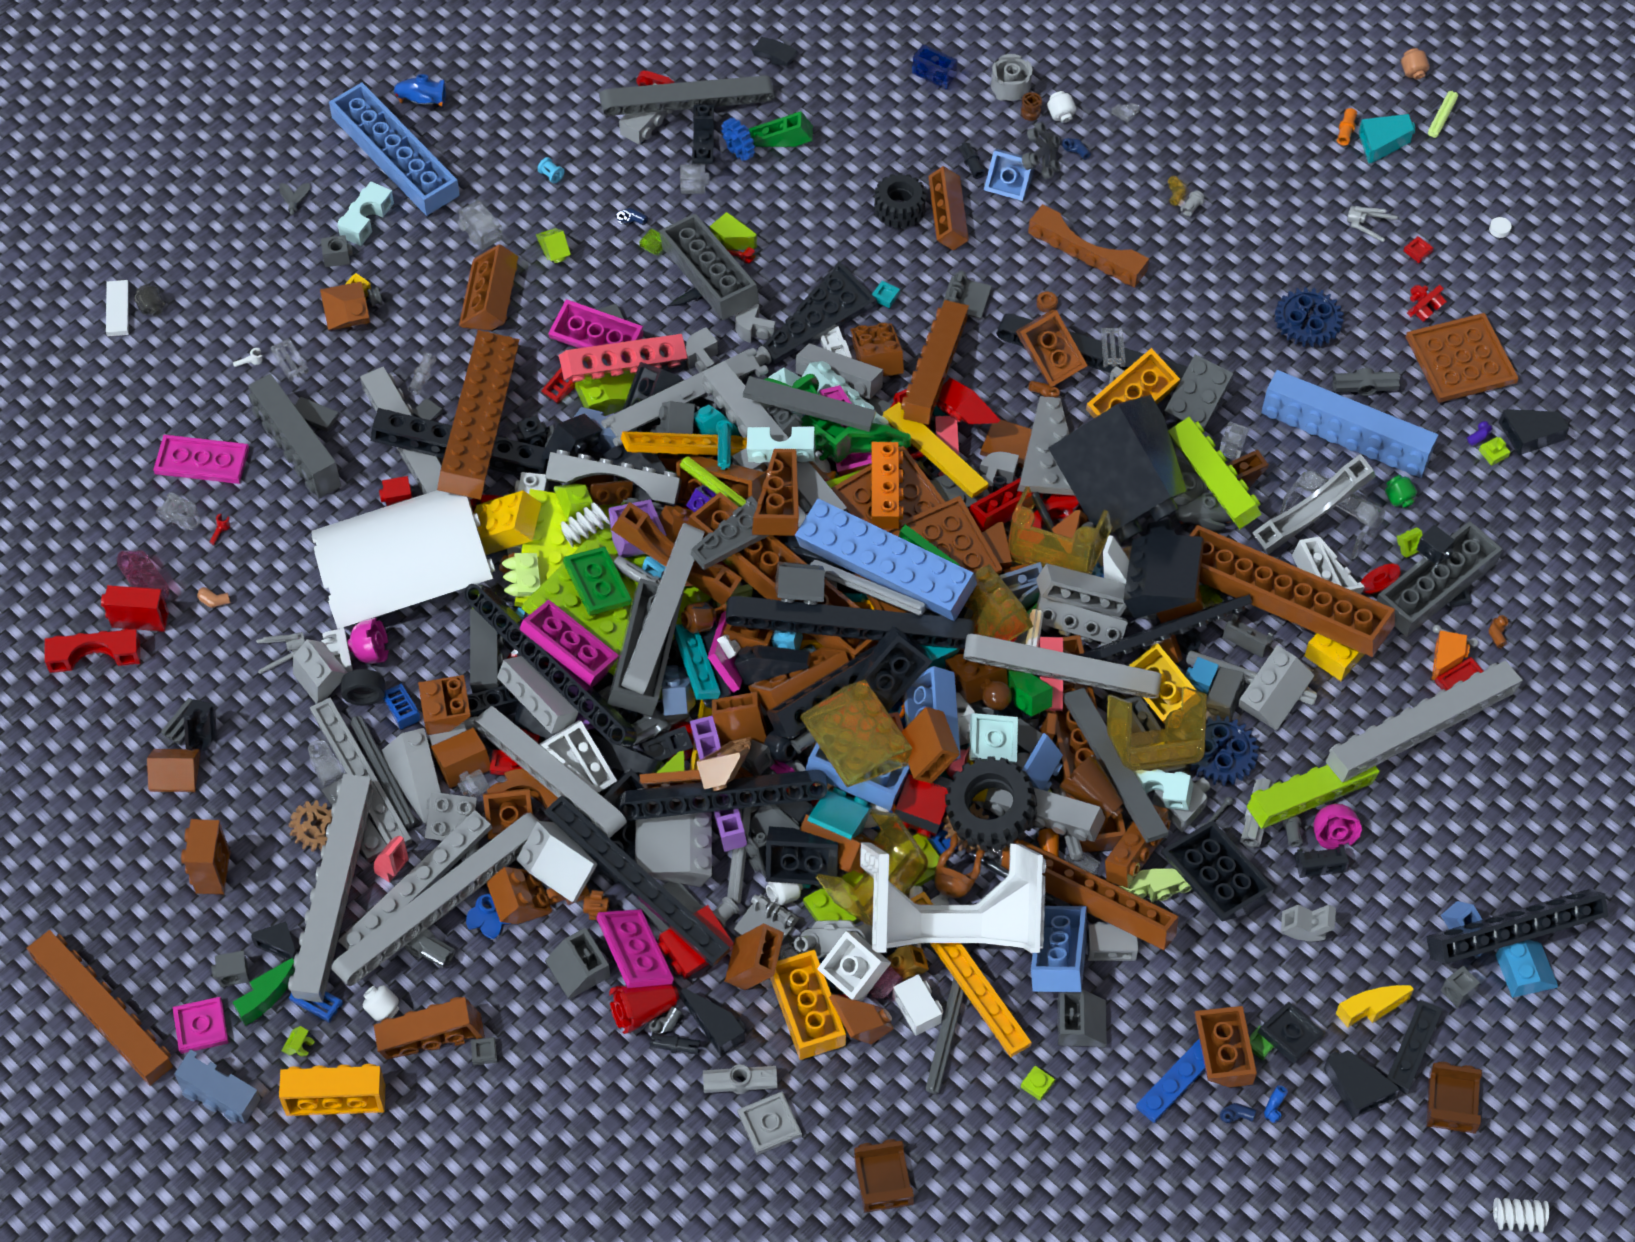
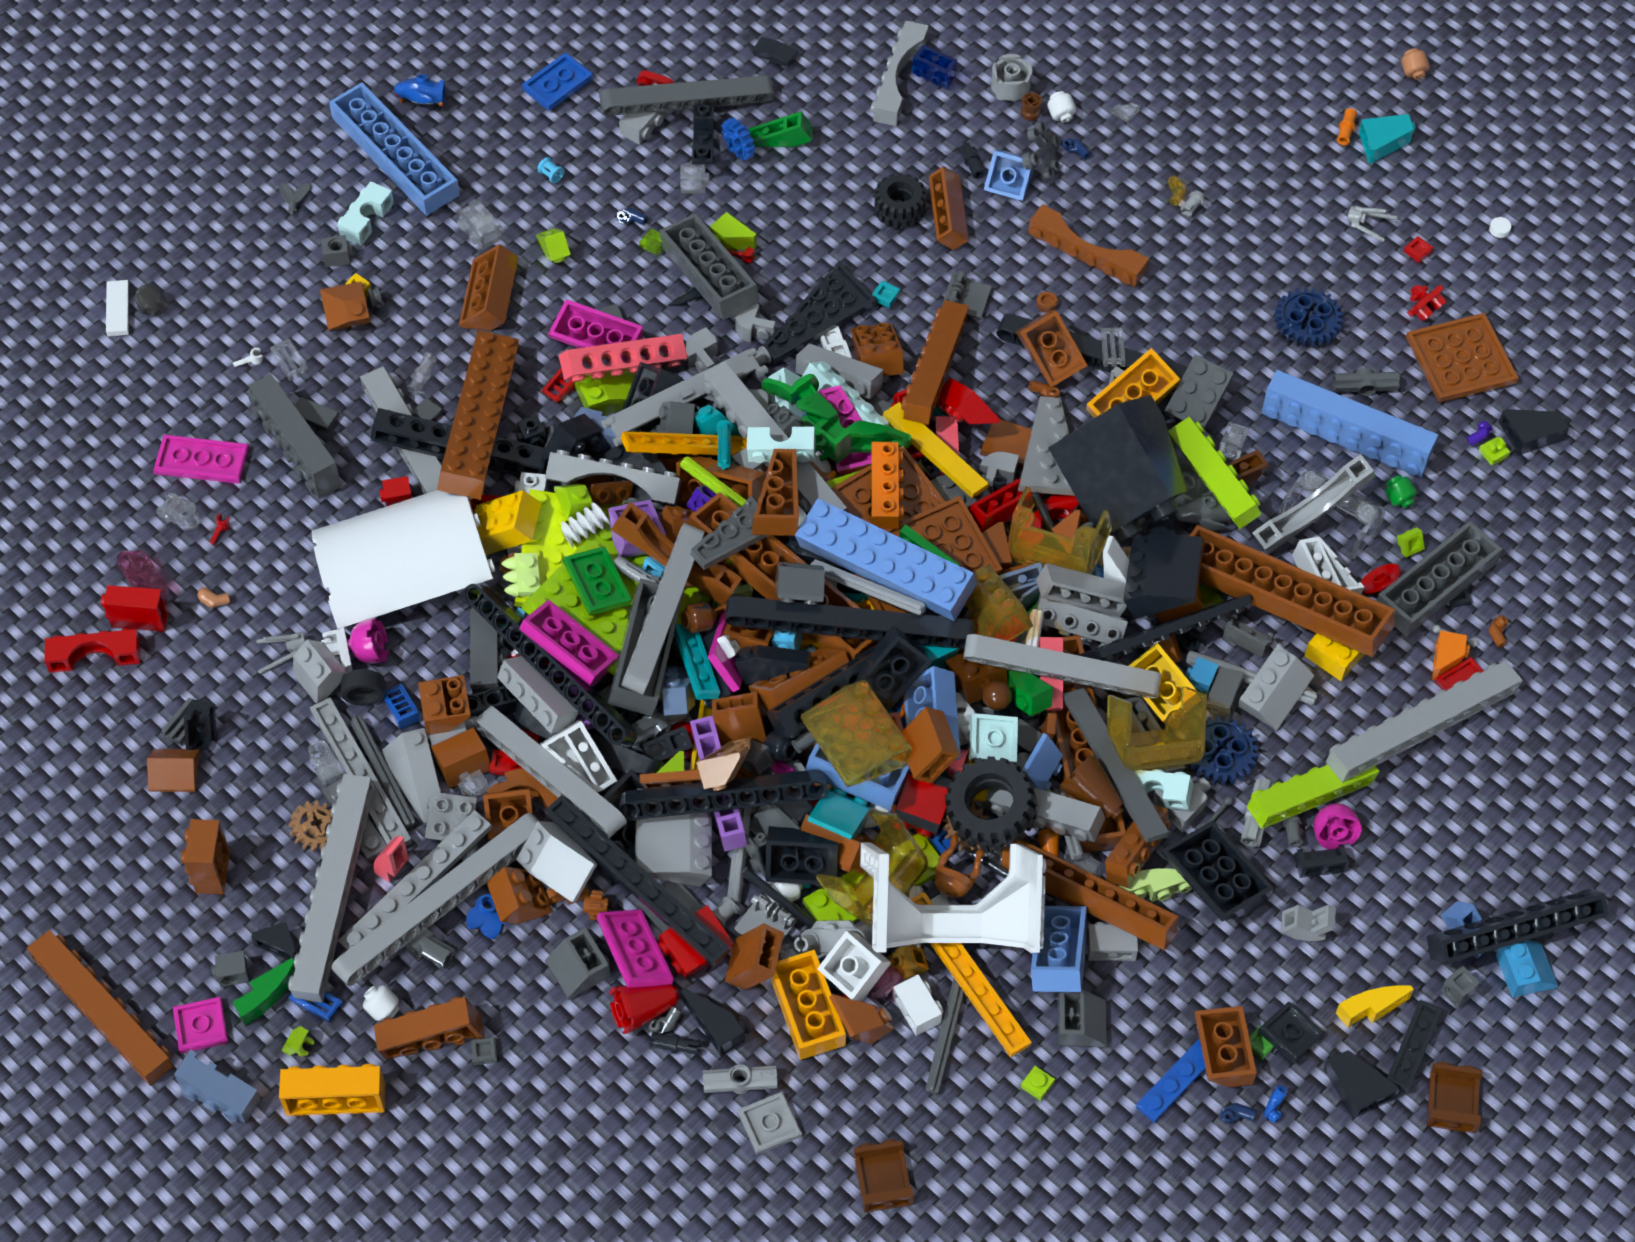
dark grey tile [743,376,876,432] -> none
black brick [1416,525,1455,565] -> none
yellowish green axle [1428,91,1458,138] -> none
white piece [1493,1198,1549,1233] -> none
none -> blue plate [522,52,593,111]
none -> black bar [741,867,816,929]
none -> light grey arch [871,21,929,126]

